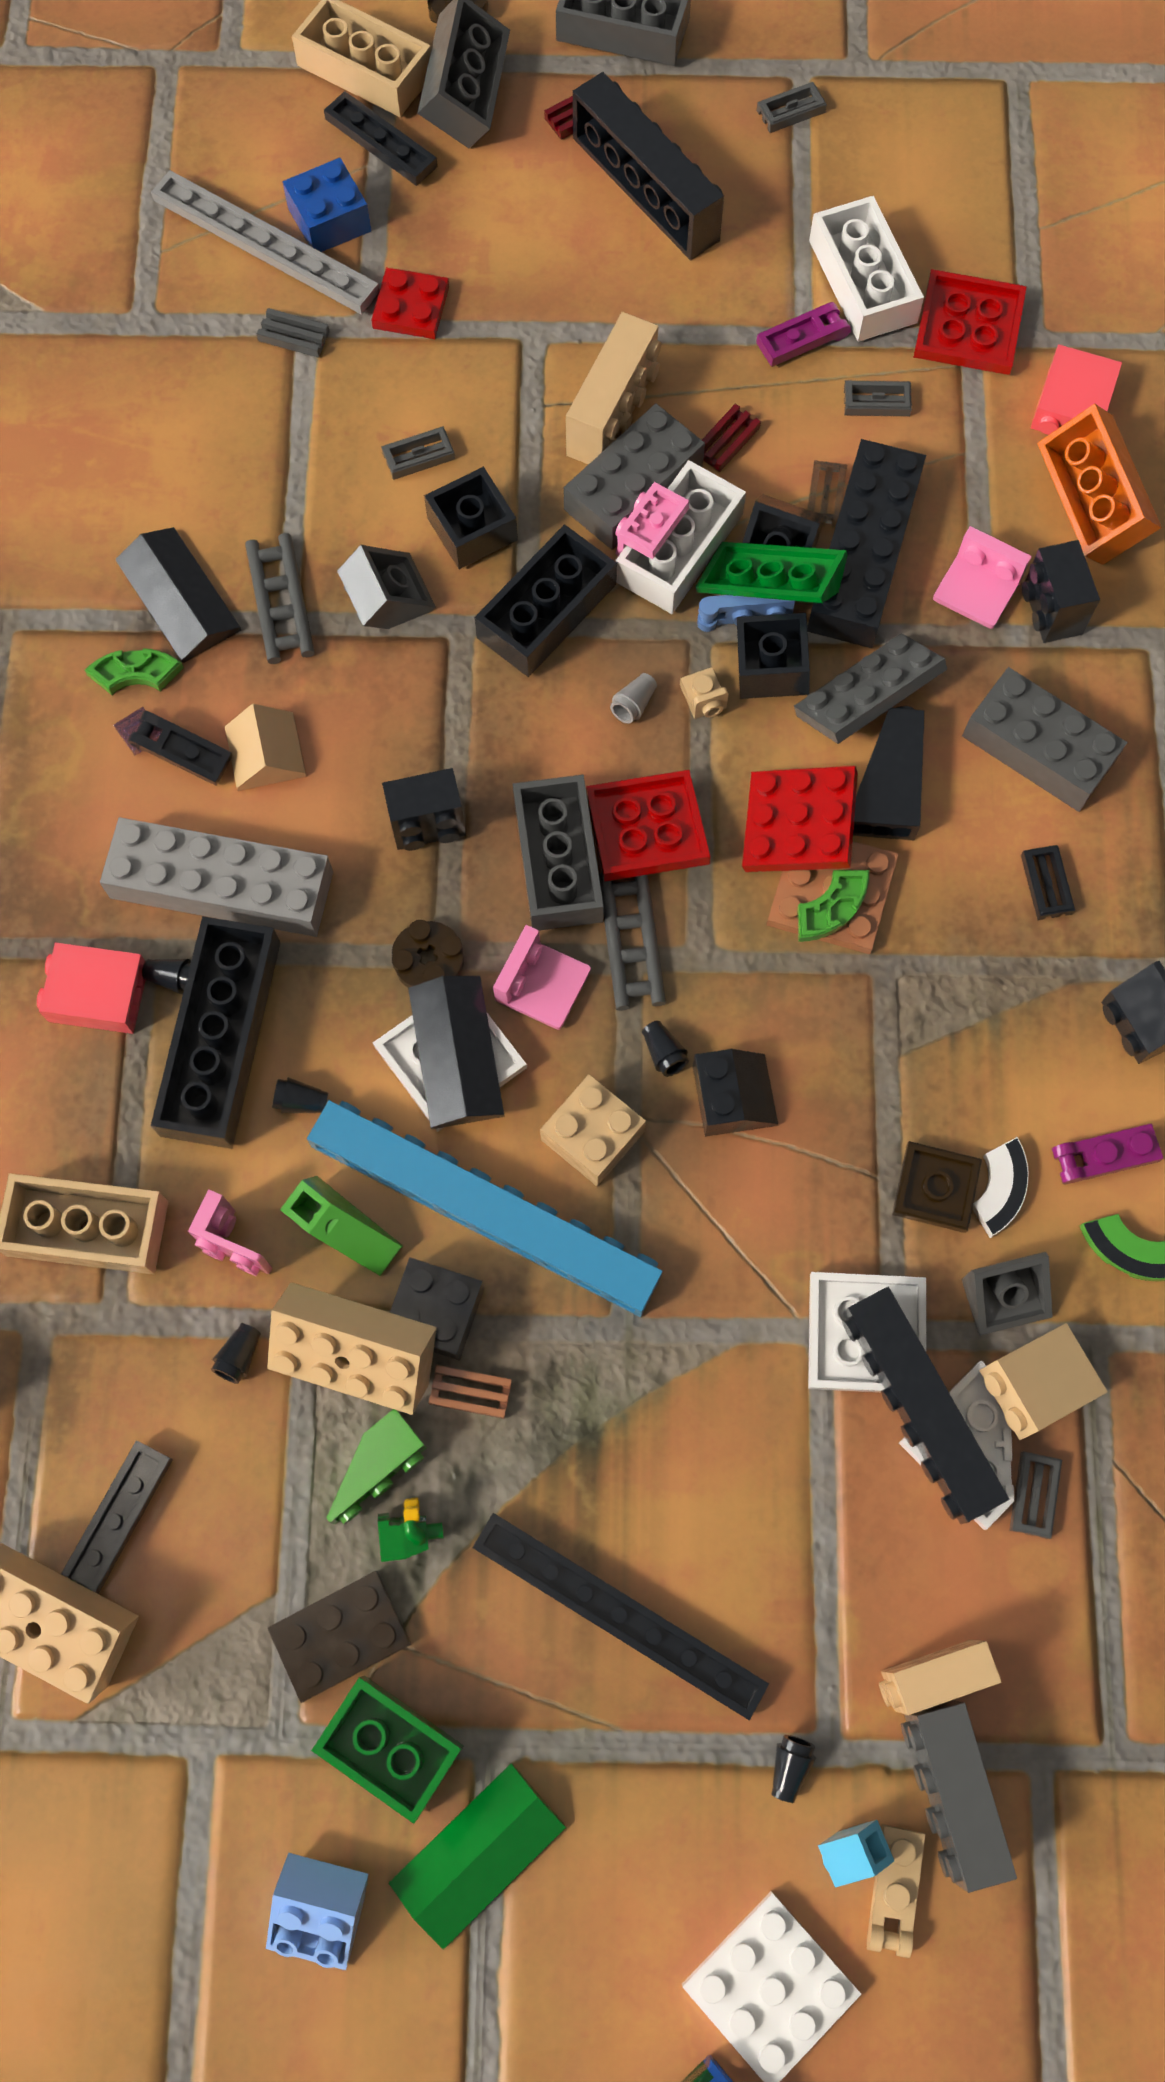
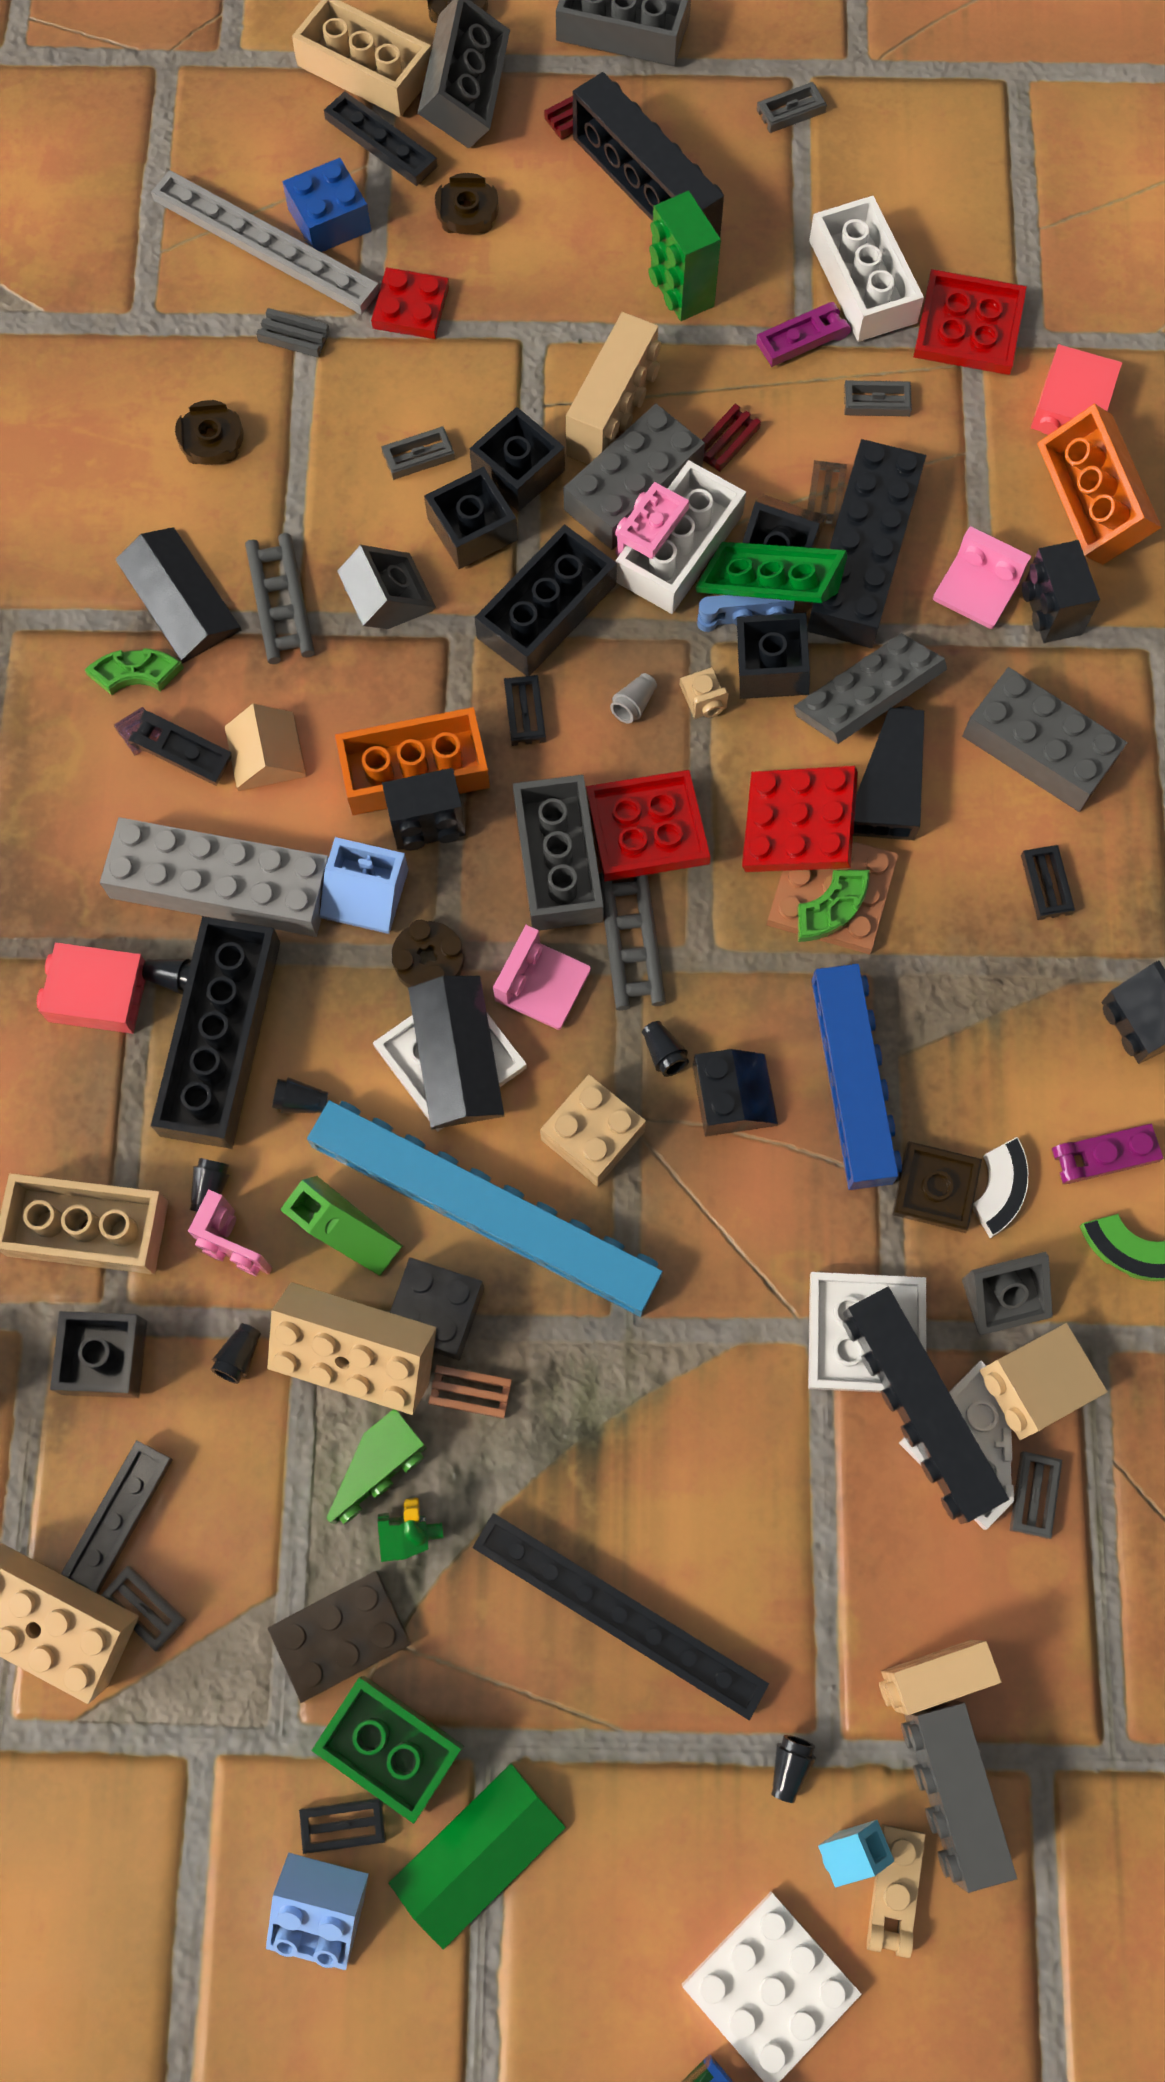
none -> black brick [50,1311,147,1398]
none -> black tile [101,1566,186,1652]
none -> dark brown plate [175,400,244,465]
none -> black cone [190,1158,230,1212]
none -> black tile [299,1798,386,1854]
none -> light blue slope [320,837,409,934]
none -> orange brick [335,707,490,816]
none -> dark brown plate [435,173,499,234]
none -> black brick [469,407,565,512]
none -> black tile [504,675,546,746]
none -> green brick [648,191,721,321]
none -> blue brick [811,964,902,1190]

